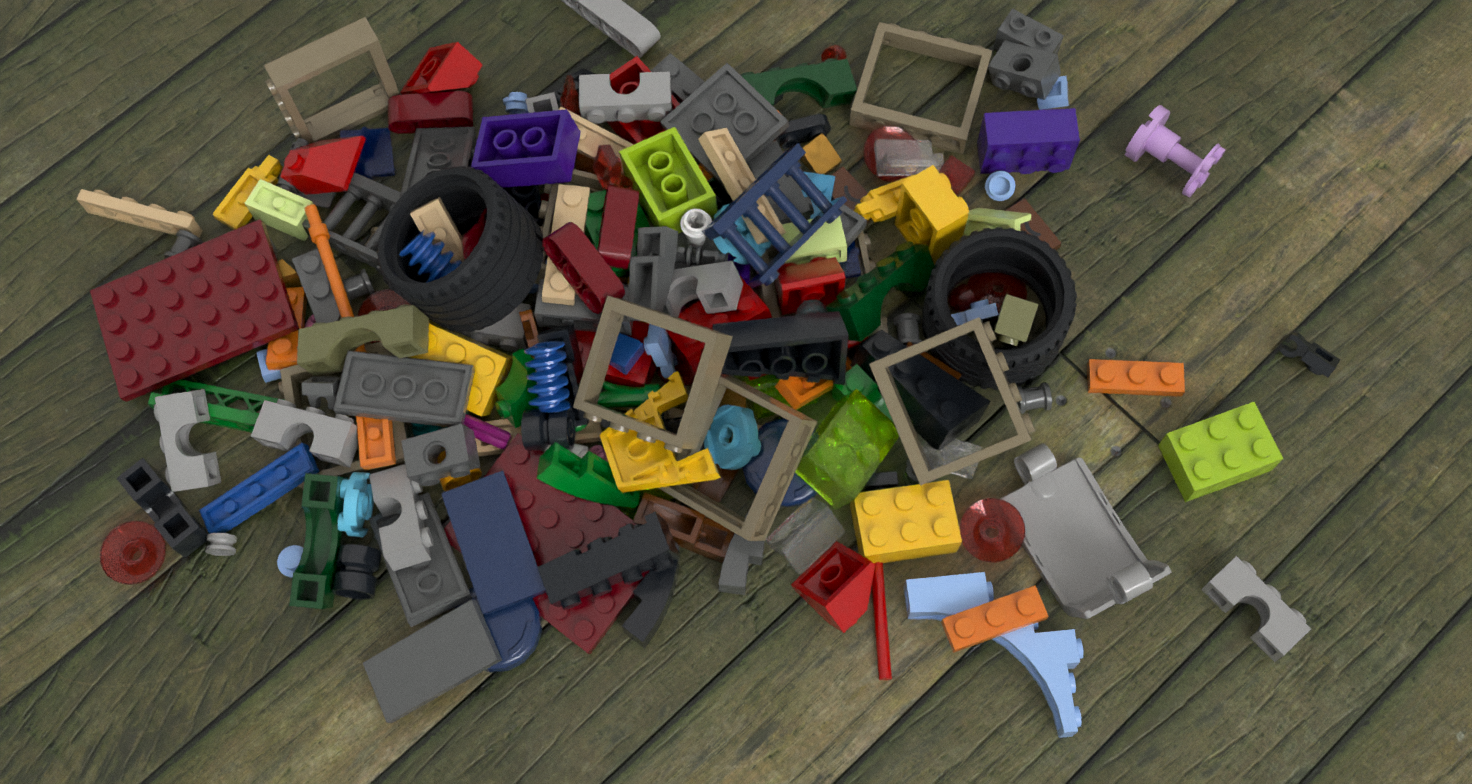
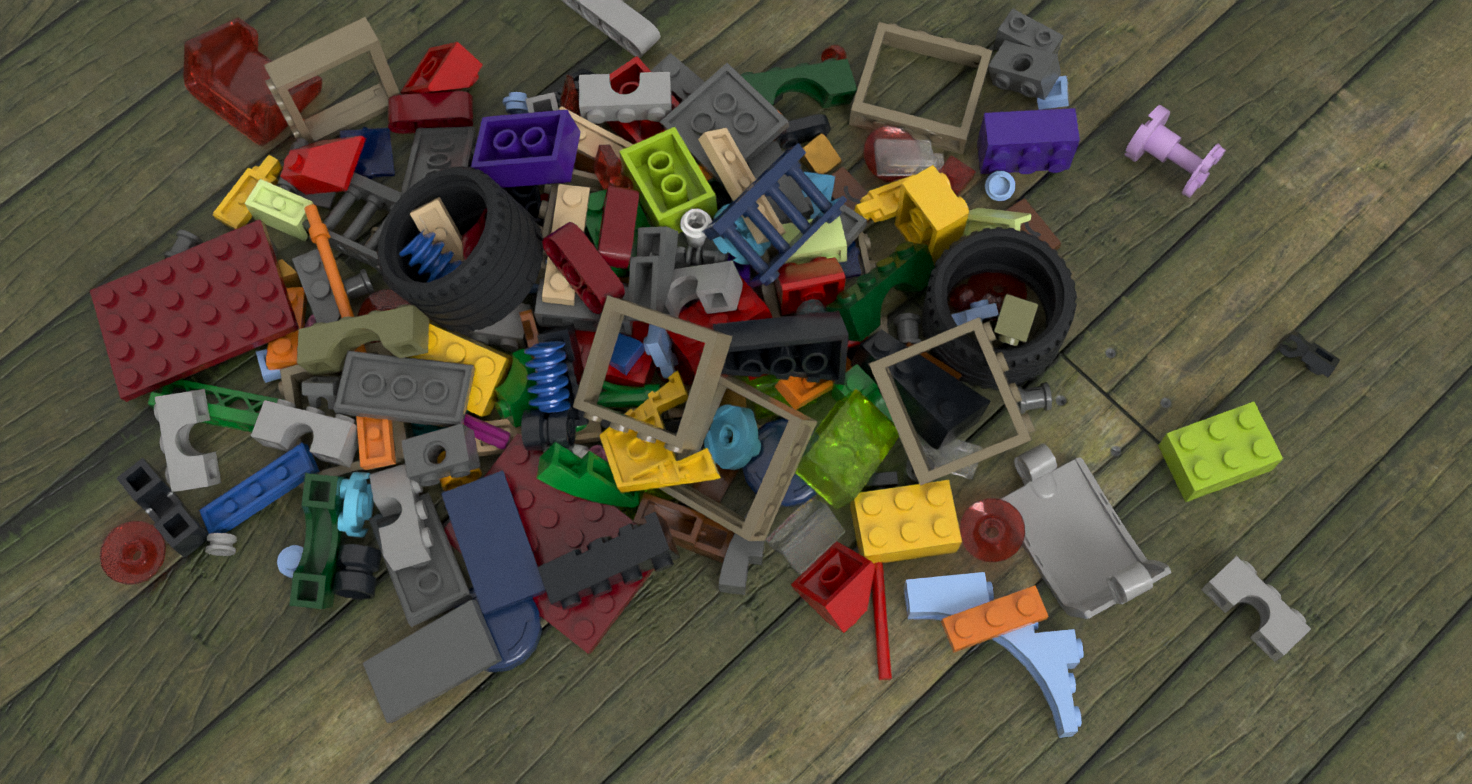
tan plate [76,189,202,238] -> none
black slope [622,543,681,649] -> none
orange plate [1087,359,1185,397] -> none
none -> clear red windscreen [183,17,323,146]

